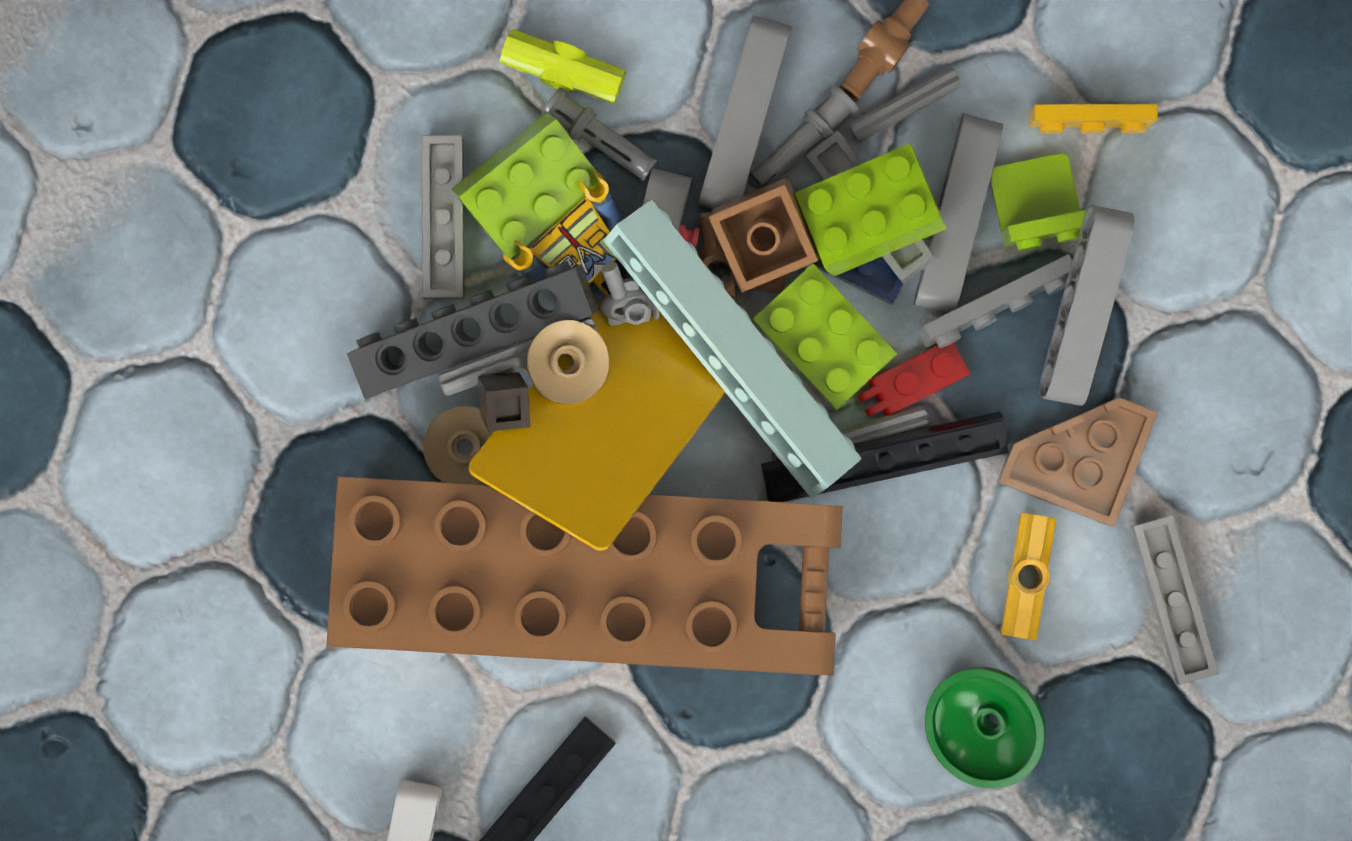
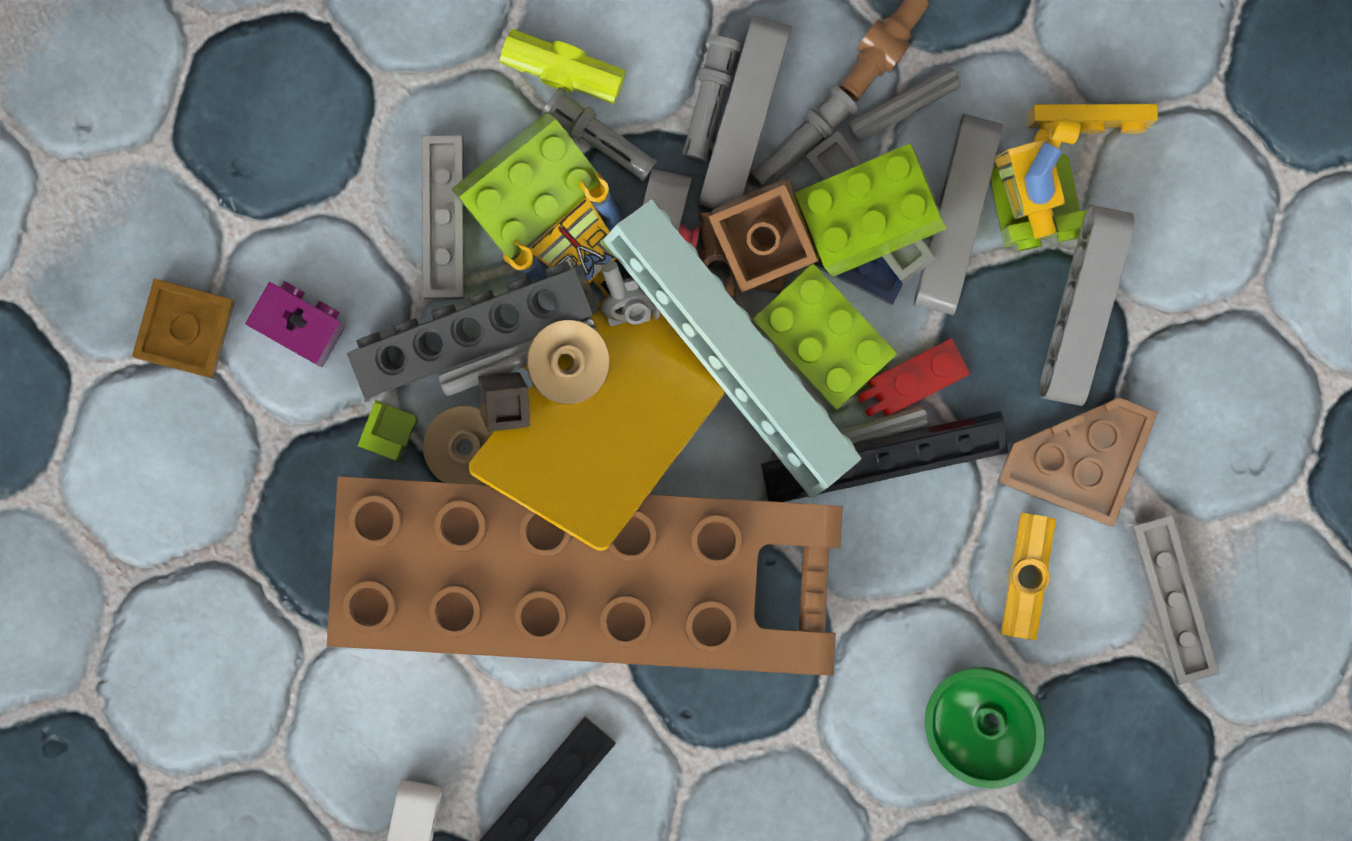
light grey plate [919,254,1072,348] -> none
none -> pearl gold plate [132,278,235,379]
none -> magenta brick [245,281,346,367]
none -> lime panel [358,400,417,462]
none -> light grey pin [681,35,743,161]
none -> torso [995,118,1081,239]

